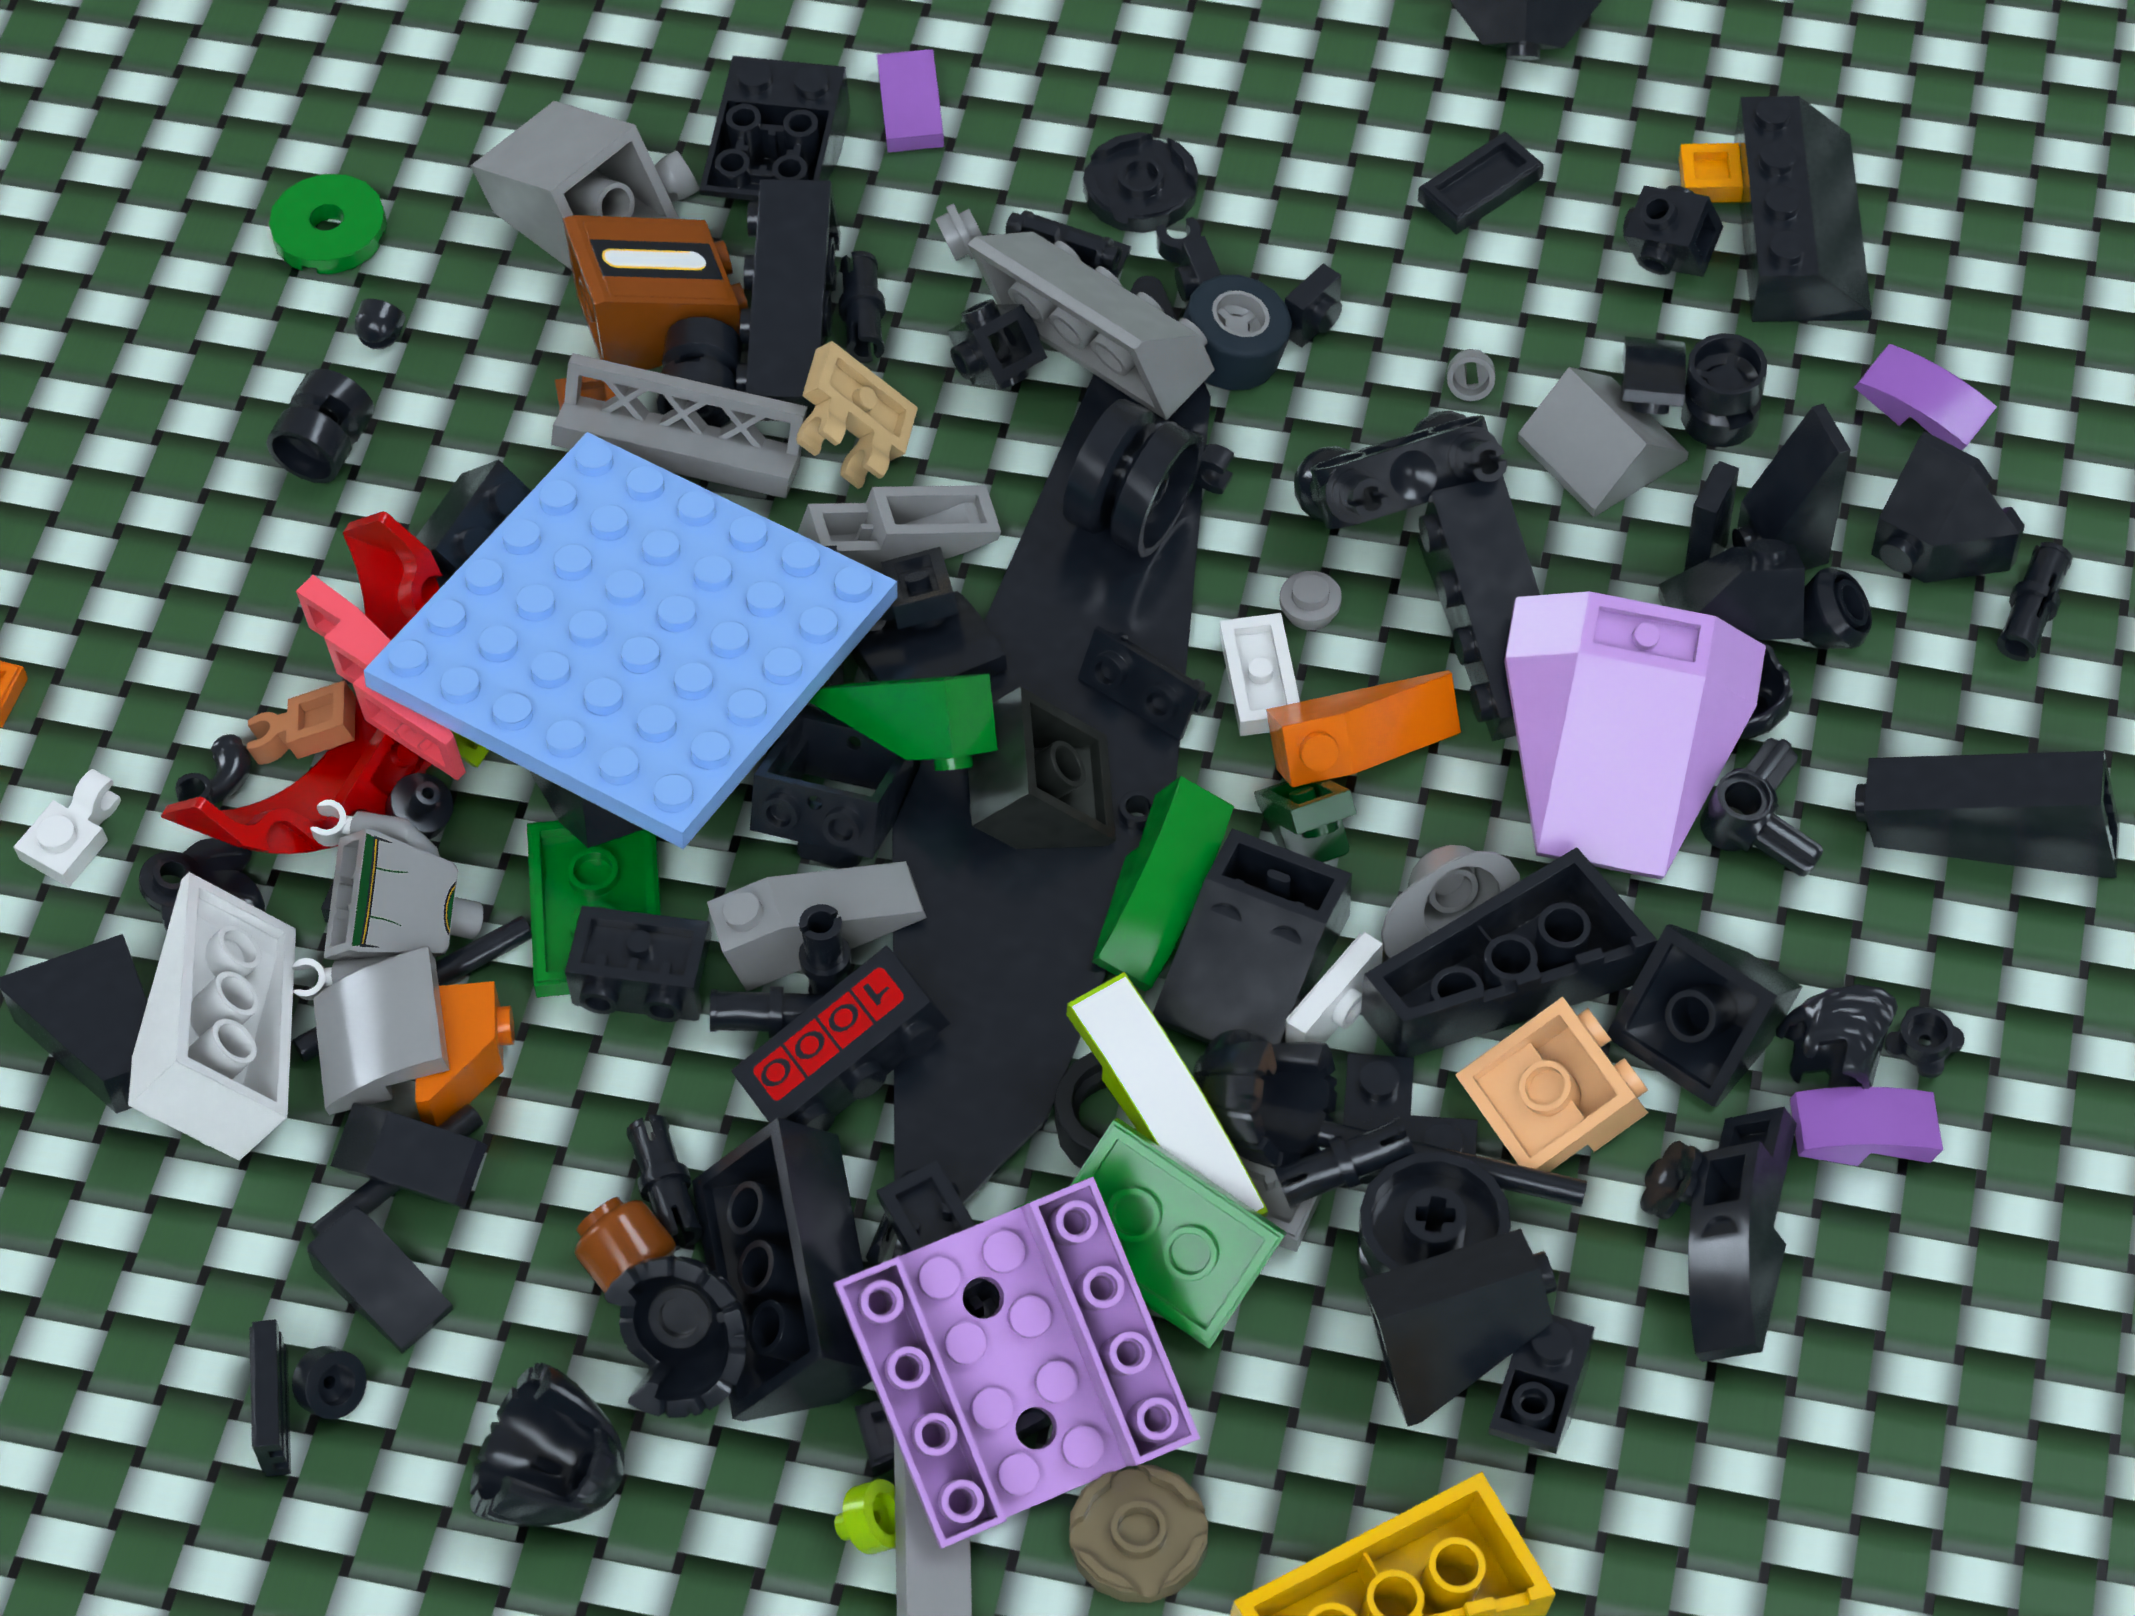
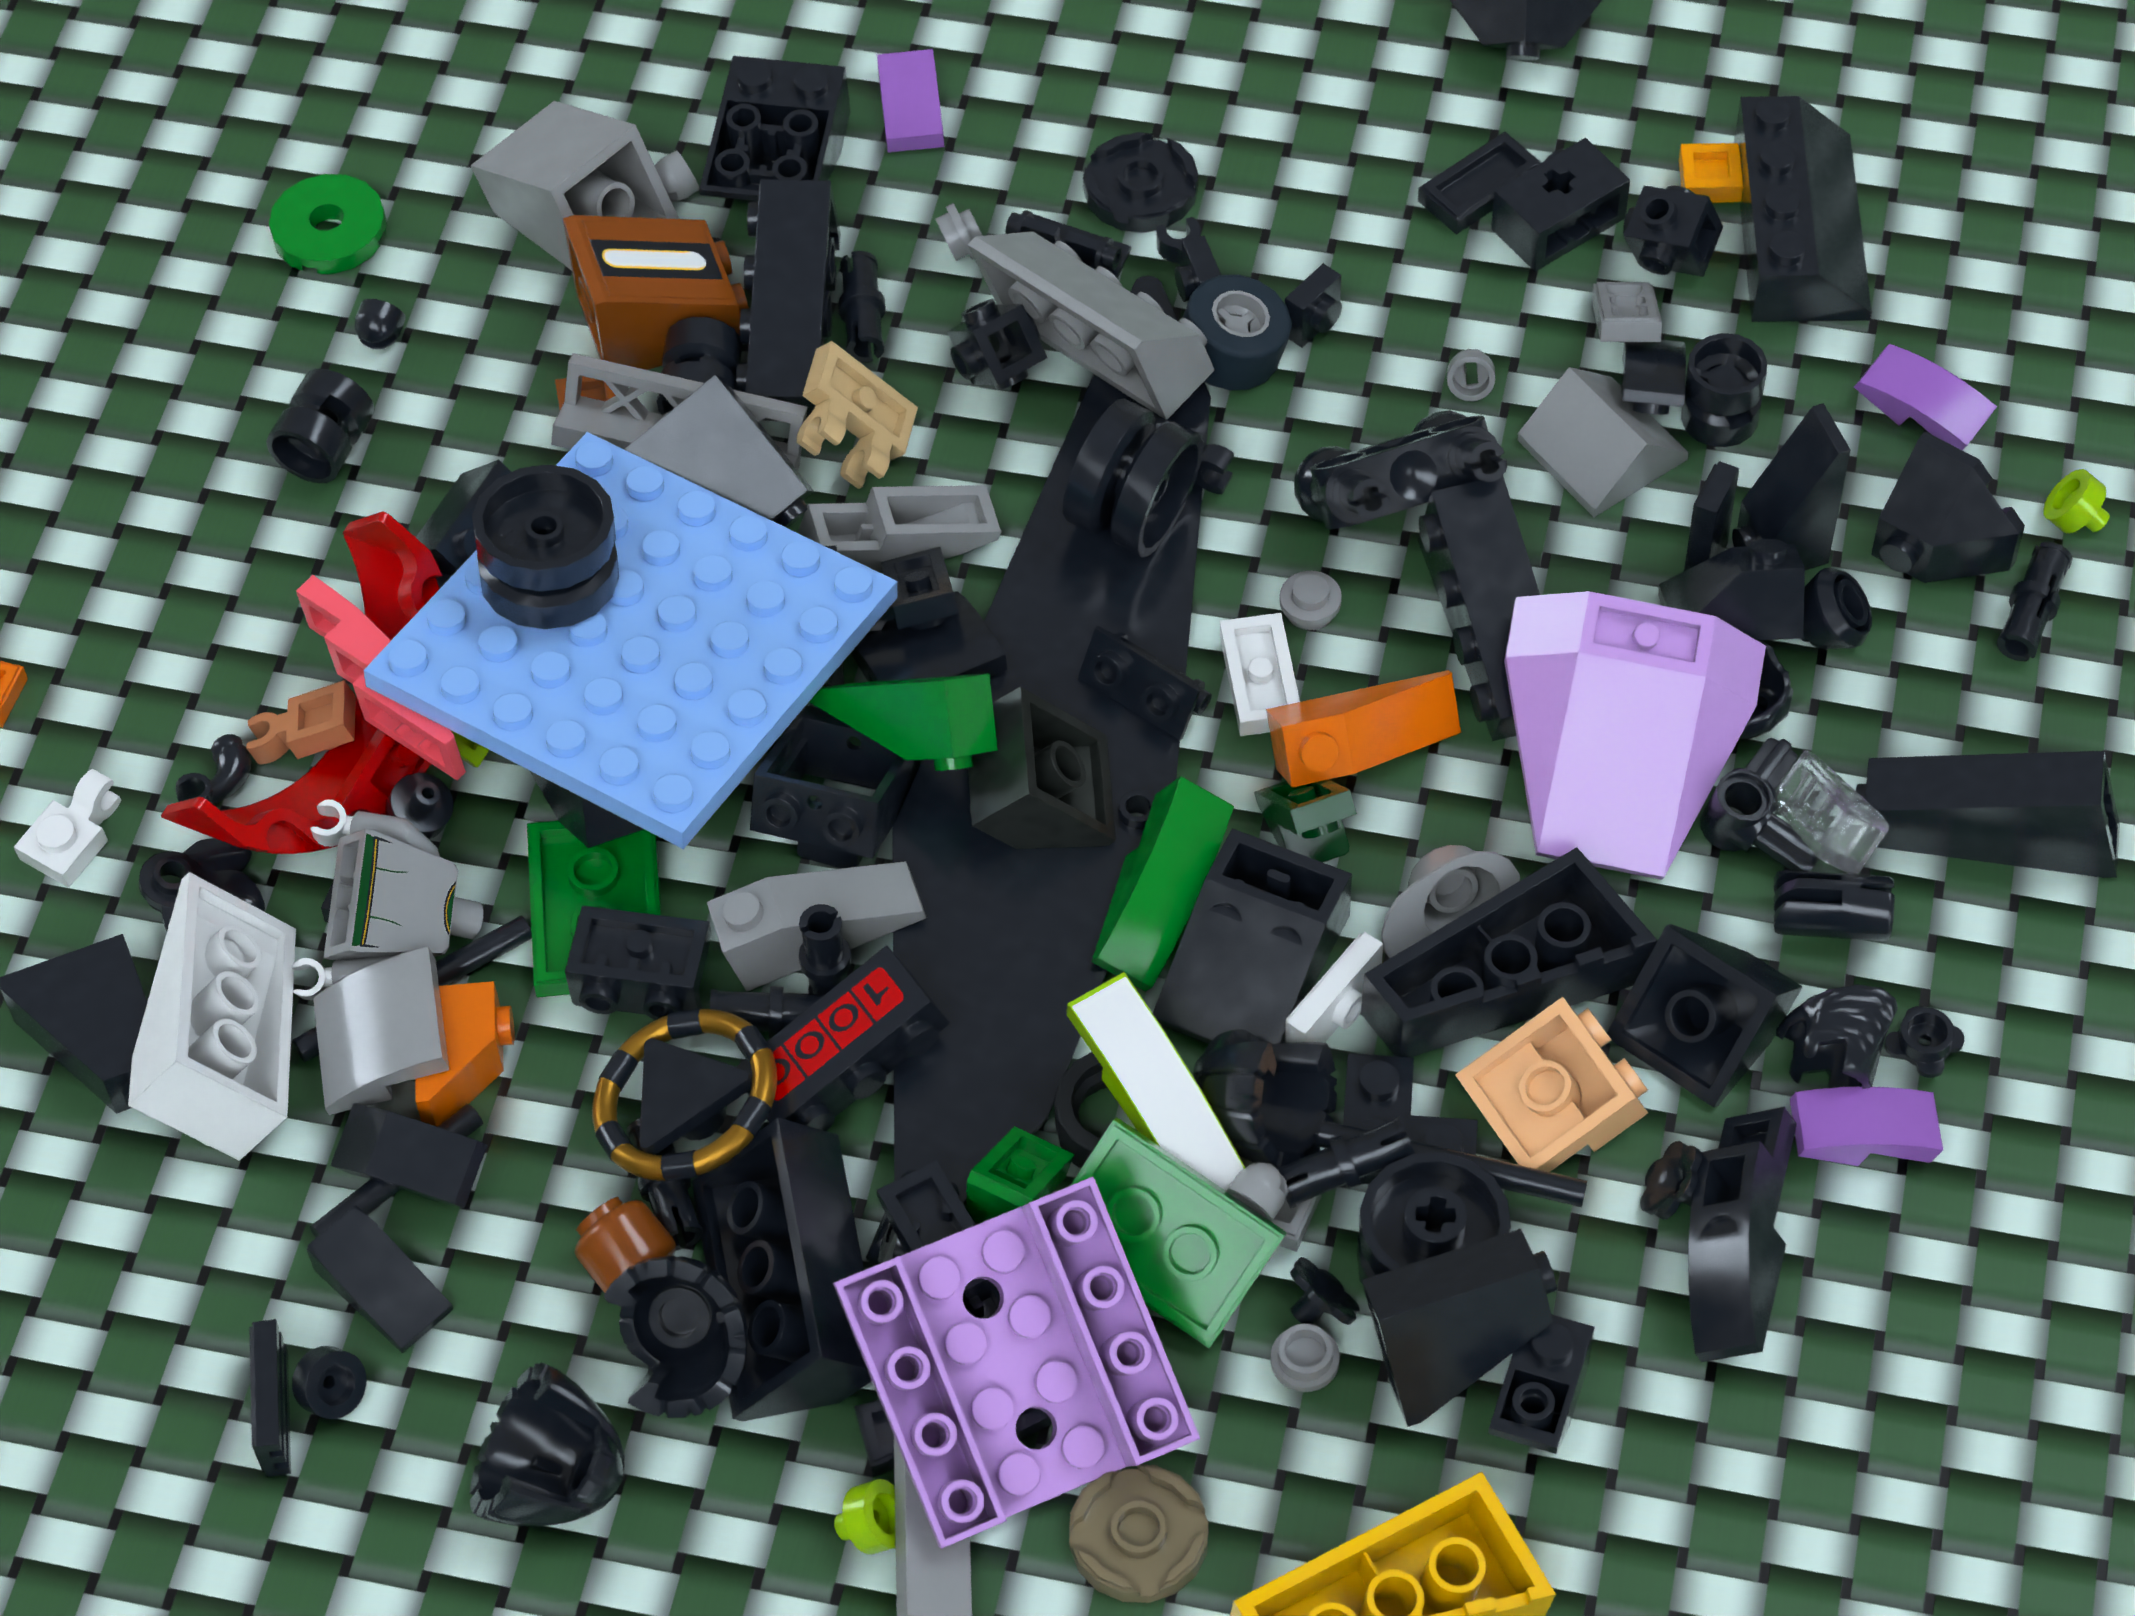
none -> black wheel [472,464,619,629]
none -> piece [592,1008,777,1182]
none -> slope [624,375,815,528]
none -> green slope [967,1126,1075,1224]
none -> light grey hinge [1227,1162,1288,1222]
none -> light grey plate [1271,1324,1340,1392]
none -> black plant [1290,1257,1360,1325]
none -> black brick [1491,137,1630,272]
none -> light grey plate [1592,282,1662,342]
none -> black arm [1774,870,1895,941]
none -> clear slope [1776,750,1890,874]
none -> lime tile [2043,469,2110,533]

